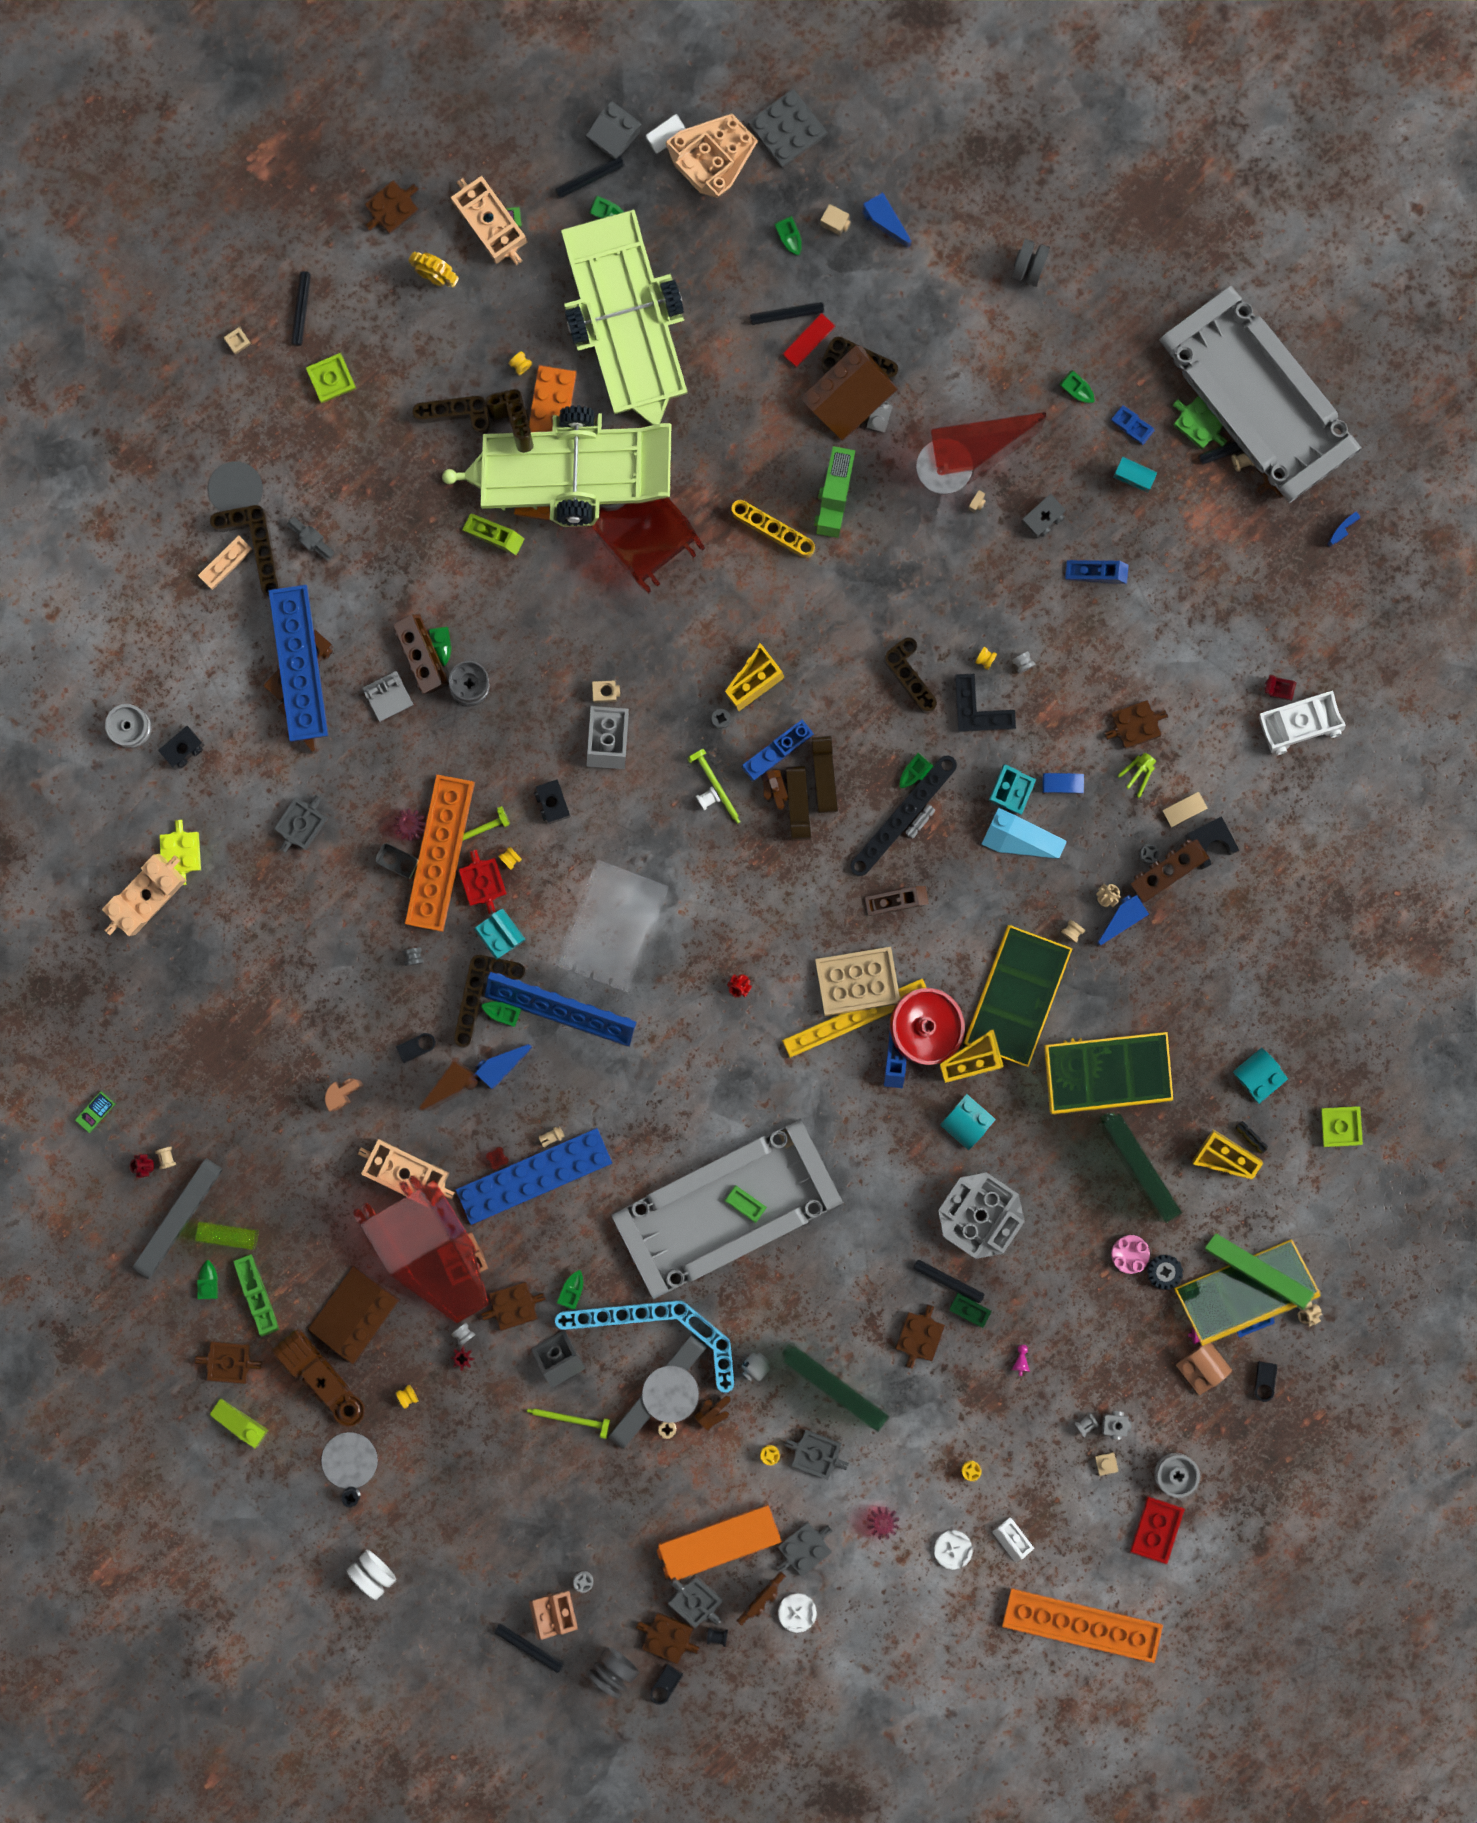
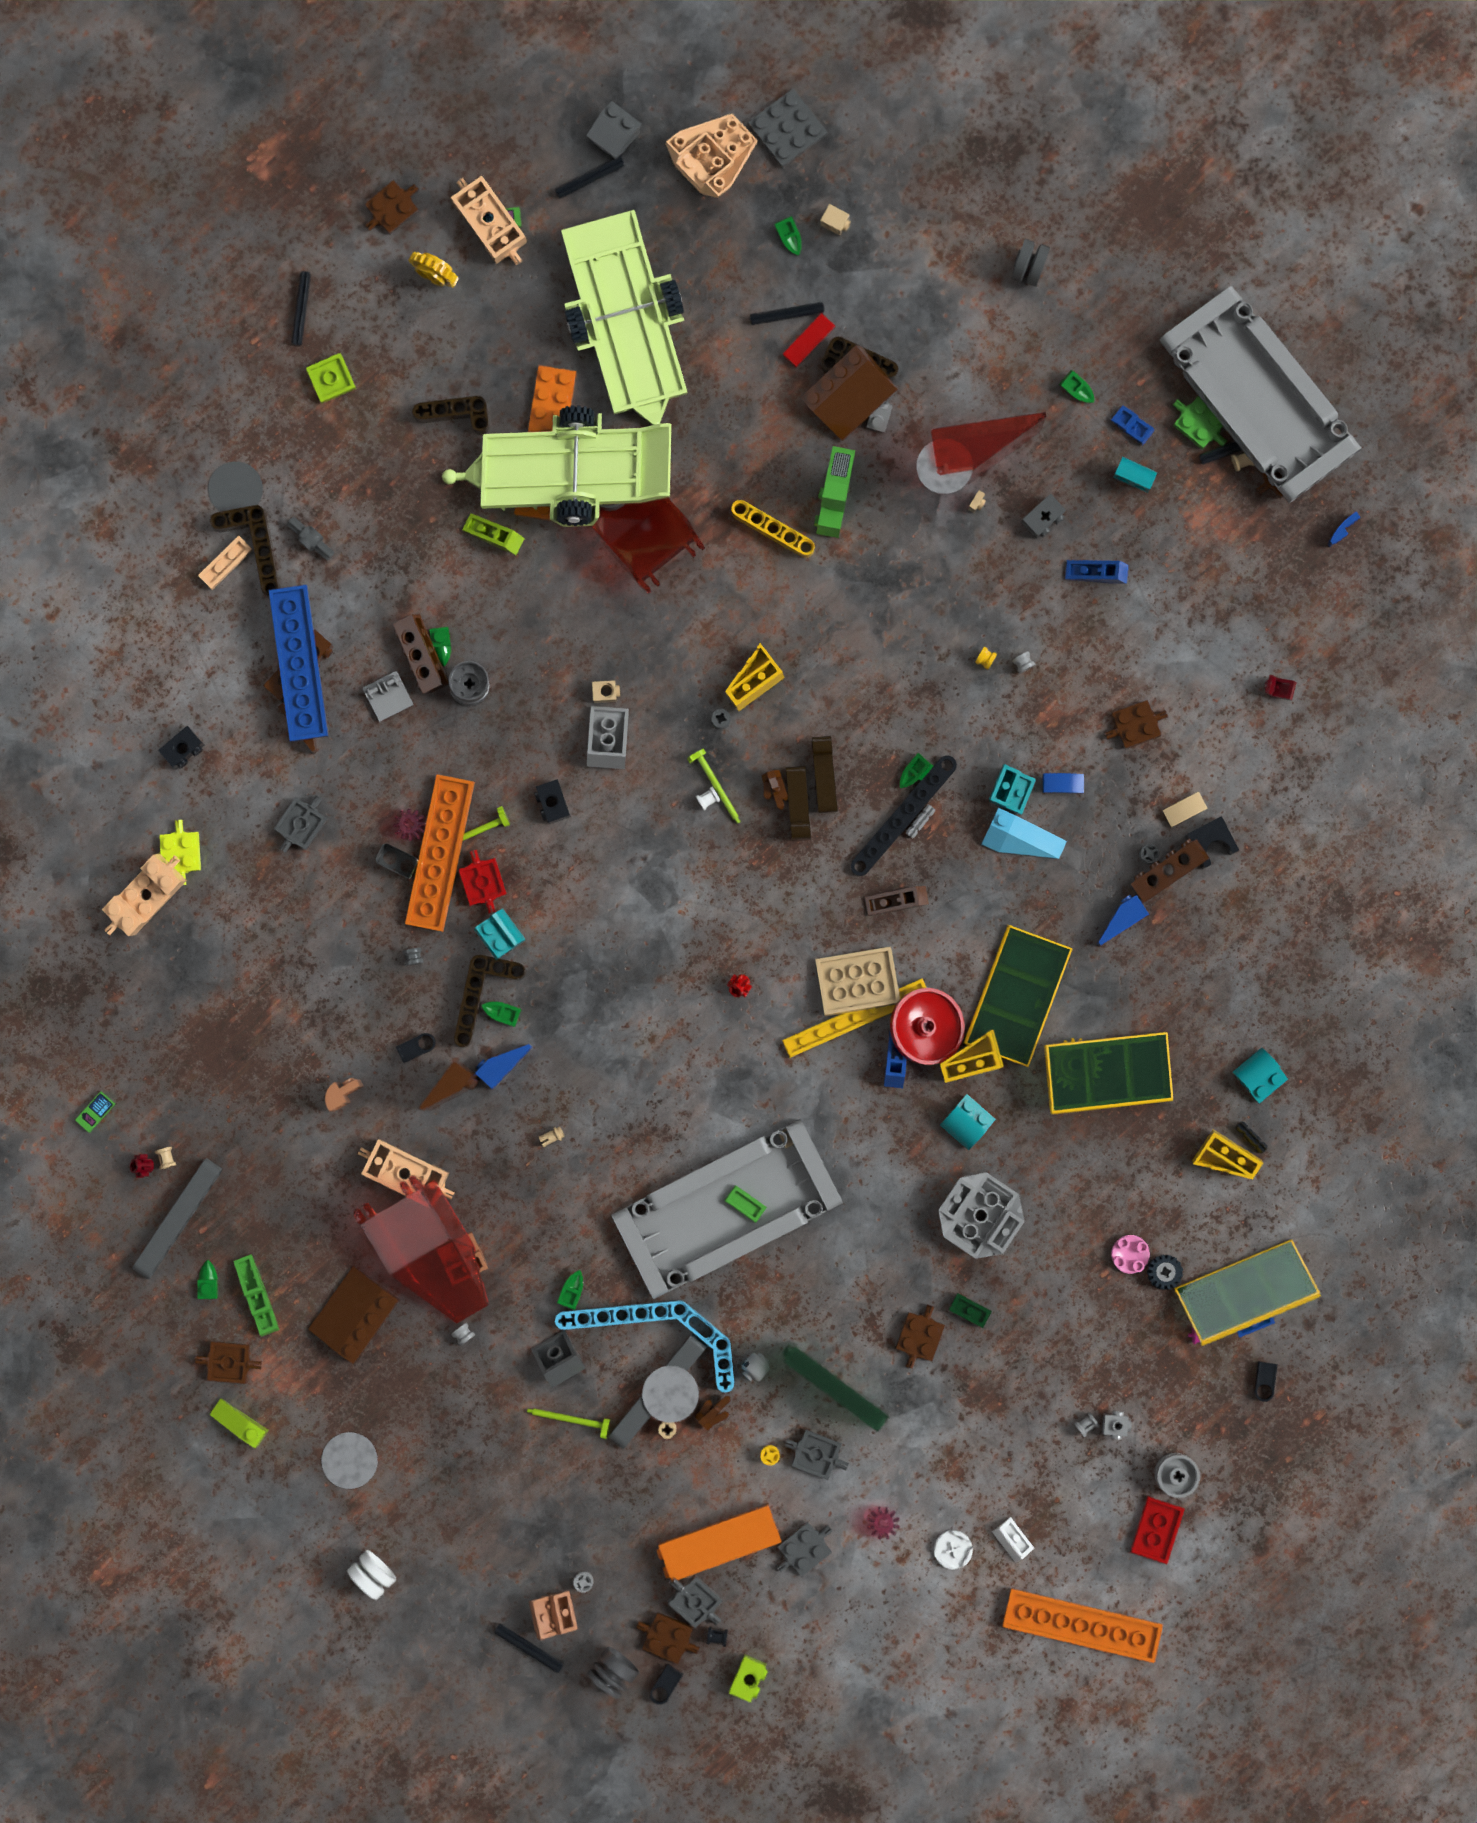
light grey wheel [105,704,152,748] -> none
clear neon green brick [195,1221,259,1250] -> none
tan plate [224,327,251,355] -> none
reddish brown brick [272,1329,365,1427] -> none
black bush [341,1486,360,1508] -> none
yellow wheel [396,1384,419,1409] -> none
dark red gear [450,1346,475,1371] -> none
blue plate [456,1128,613,1225] -> none
reddish brown plate [481,1282,546,1331] -> none
blue plate [485,972,636,1047] -> none
dark brown beam [486,389,534,453] -> none
clear red plate [486,1147,509,1170] -> none
yellow wheel [498,846,522,870] -> none
yellow wheel [508,351,533,376] -> none
clear windscreen [555,860,669,994] -> none
green plate [588,196,624,219] -> none
white slope [646,114,685,154] -> none
reddish brown plate [736,1571,786,1626] -> none
blue slope [741,719,814,782] -> none
white tile [778,1593,817,1633] -> none
blue slope [862,193,912,248] -> none
dark brown beam [884,637,937,714] -> none
black axle [913,1260,985,1303] -> none
black plate [955,673,1016,732] -> none
yellow wheel [961,1461,981,1481] -> none
dark pink piece [1011,1344,1030,1376] -> none
tan wheel [1061,920,1085,943] -> none
tan plate [1095,1452,1119,1476] -> none
tan gear [1096,884,1121,907] -> none
clear green brick [1098,1112,1182,1223] -> none
lime plant [1118,753,1156,798] -> none
nougat brick [1176,1343,1232,1396] -> none
bright green tile [1205,1234,1314,1310] -> none
white piece [1259,691,1346,755] -> none
tan gear [1297,1301,1322,1327] -> none
lime plate [1321,1107,1363,1147] -> none
none -> lime brick [729,1654,768,1703]

